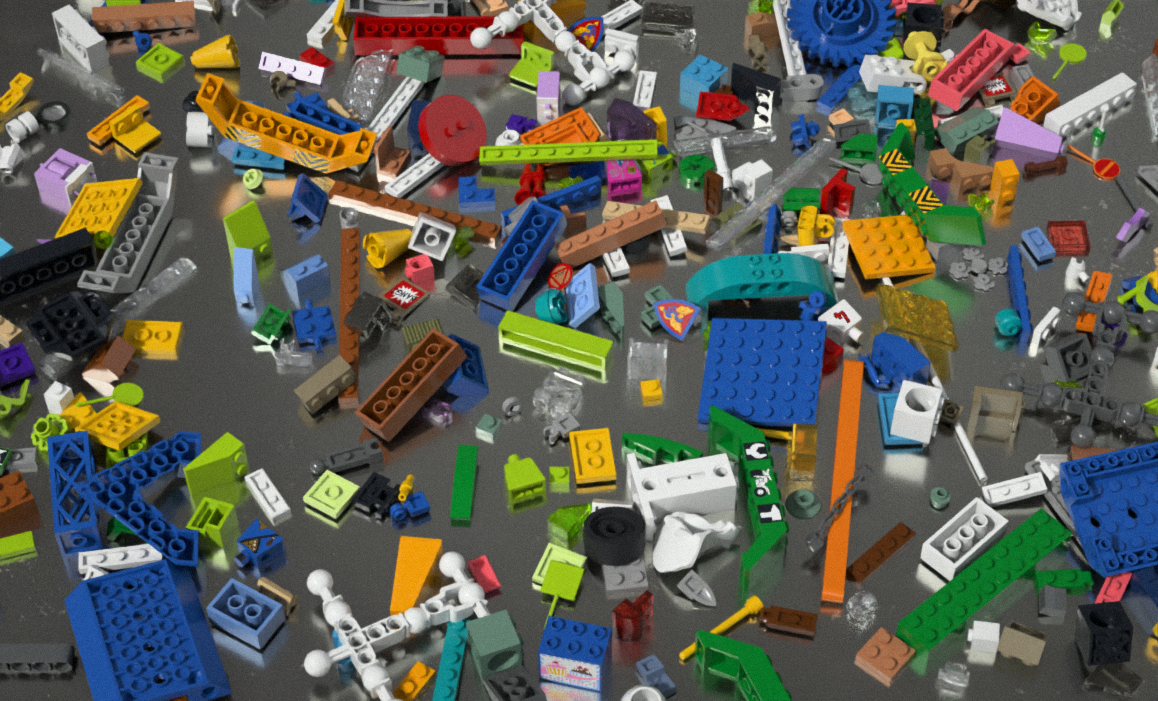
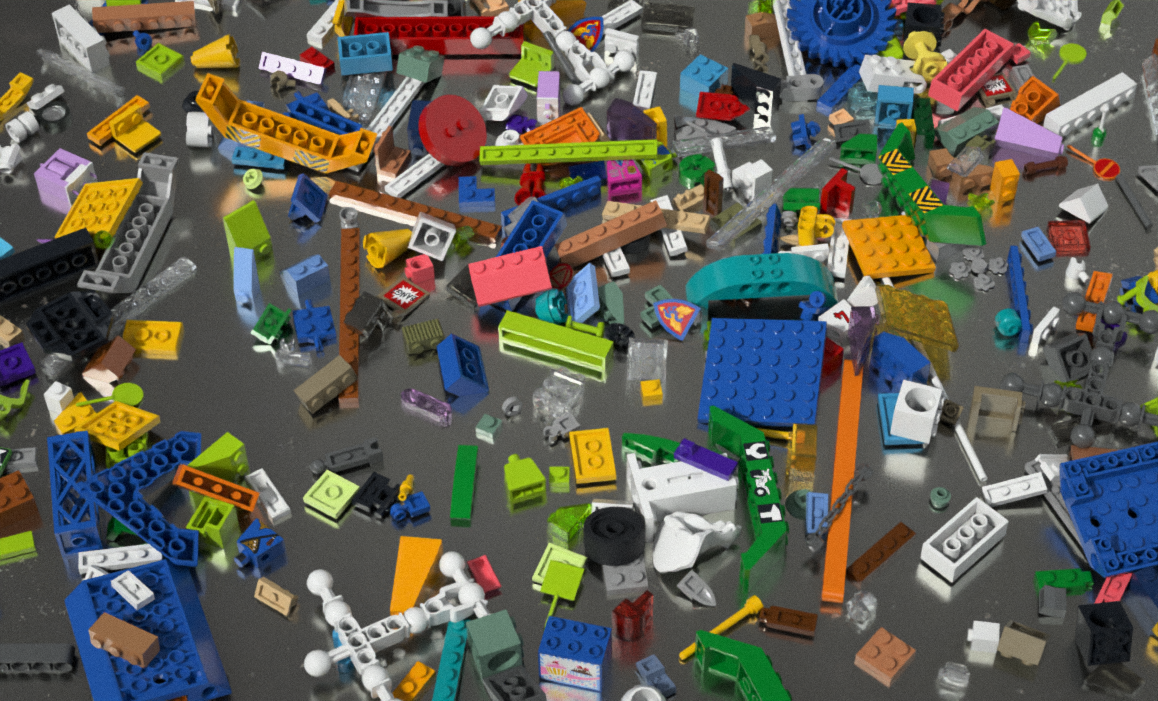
lime plant [31,413,71,453] -> none
medium blue brick [206,578,286,650] -> none
dark orange brick [354,328,467,442] -> none
nougat panel [560,205,587,232] -> none
blue piece [858,353,890,388] -> none
green brick [896,508,1073,664] -> none
medium lavender tile [1116,208,1150,243] -> none
none -> white plate [27,84,65,110]
none -> medium nougat brick [89,612,160,669]
none -> white plate [111,570,155,610]
none -> orange brick [172,465,259,512]
none -> dark azure brick [337,32,393,76]
none -> coral slope [468,246,552,307]
none -> white slope [480,85,528,121]
none -> dark grey bar [543,31,580,85]
none -> lime piece [565,316,605,338]
none -> black gear [605,323,635,347]
none -> tan plate [671,184,704,212]
none -> dark purple hinge [674,438,738,481]
none -> medium blue plate [806,492,828,535]
none -> white slope [847,276,881,314]
none -> clear purple slope [847,306,879,376]
none -> clear slope [947,147,984,177]
none -> white slope [1059,184,1108,224]

